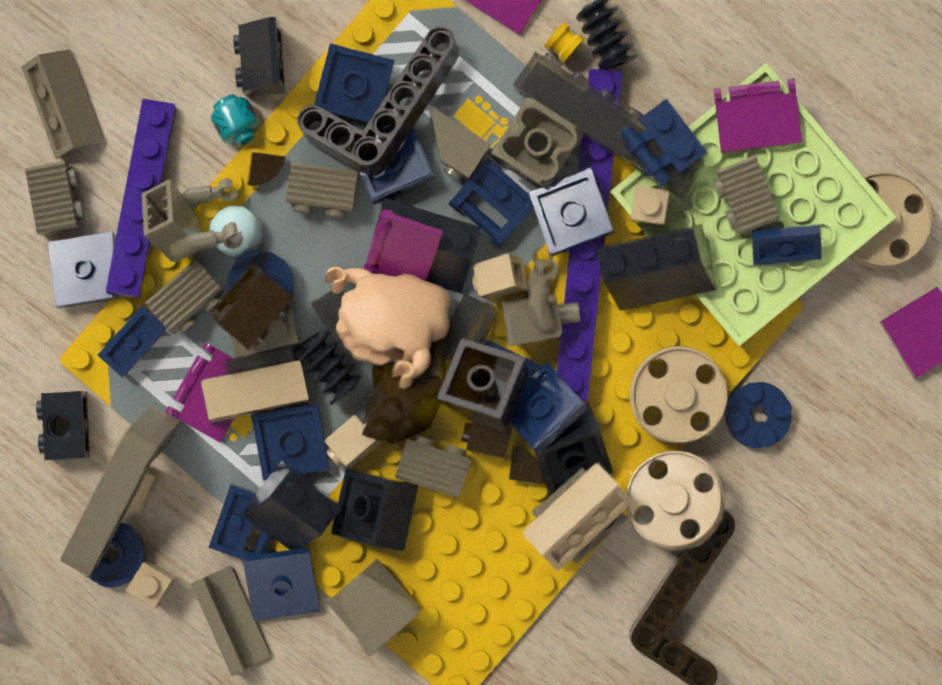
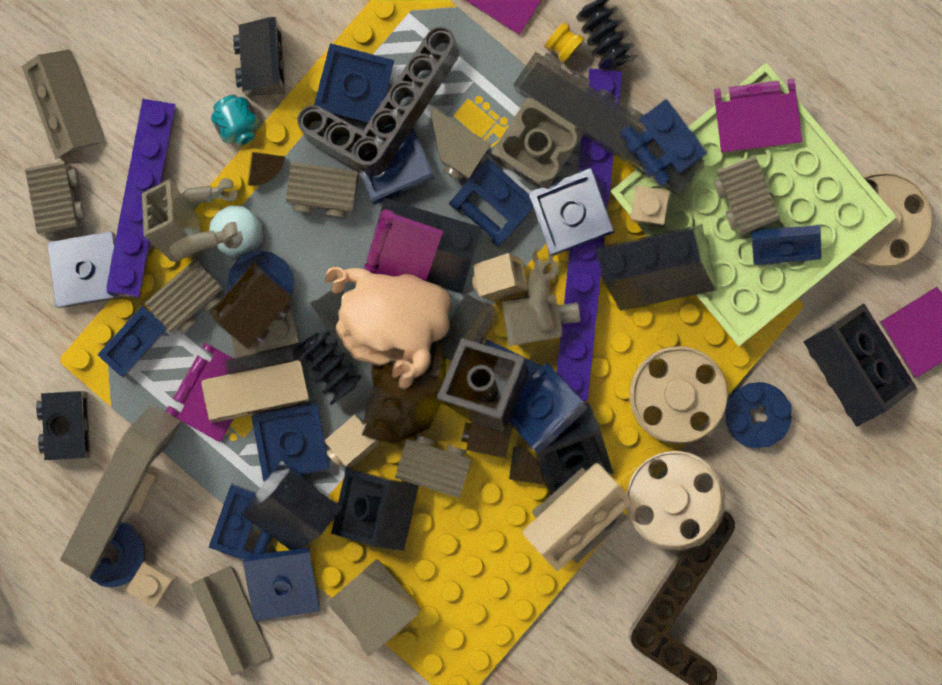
none -> black slope [803,303,917,427]

